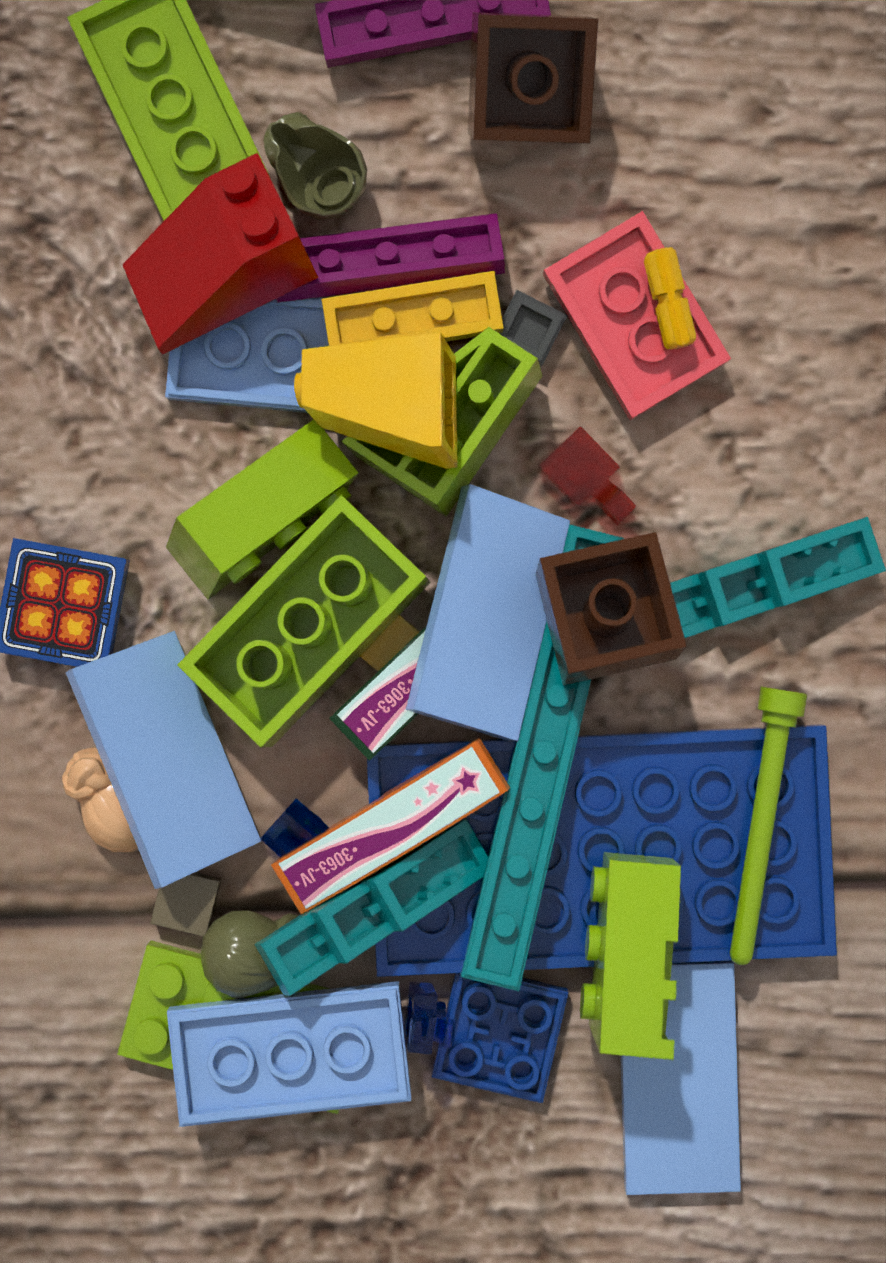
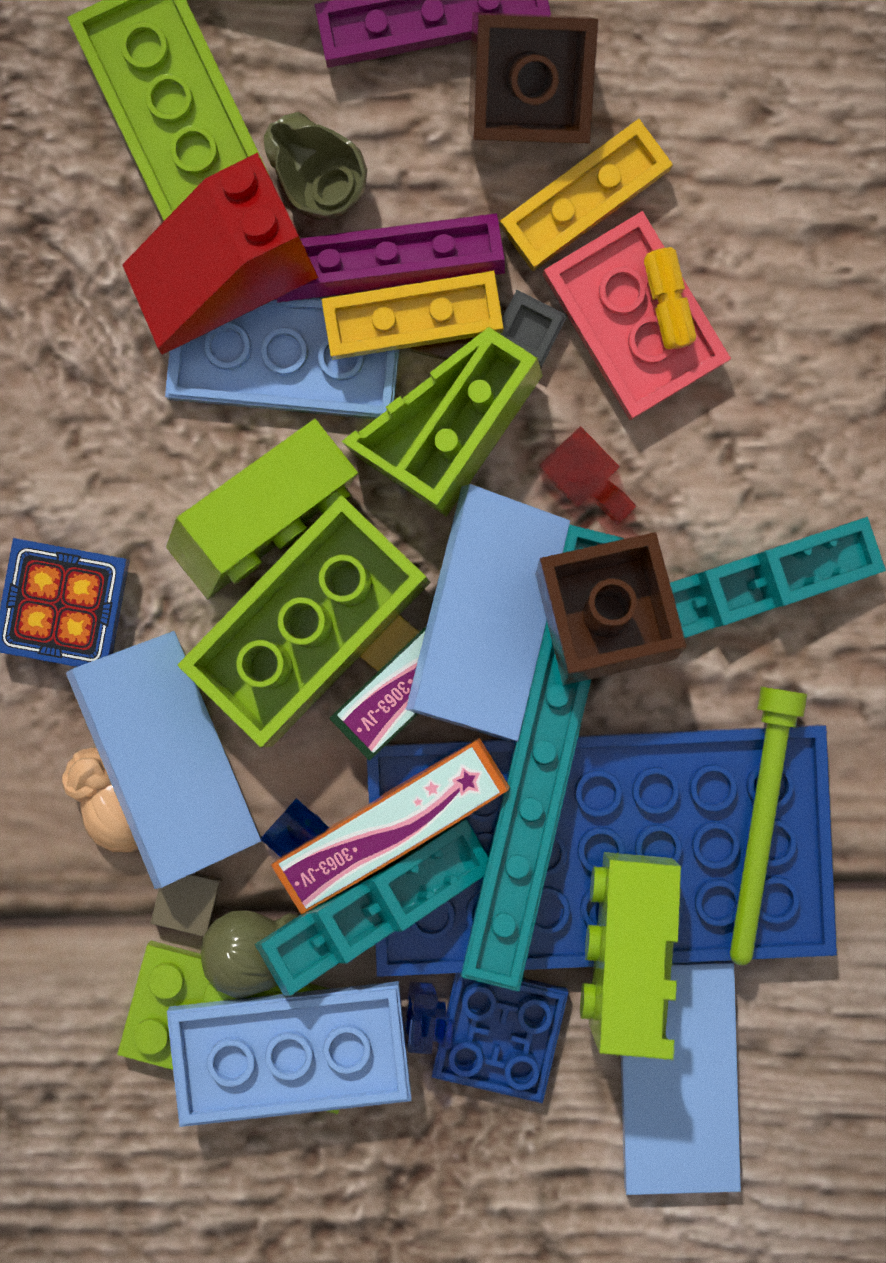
yellow slope [294,332,457,469] -> none
none -> yellow plate [499,119,673,271]

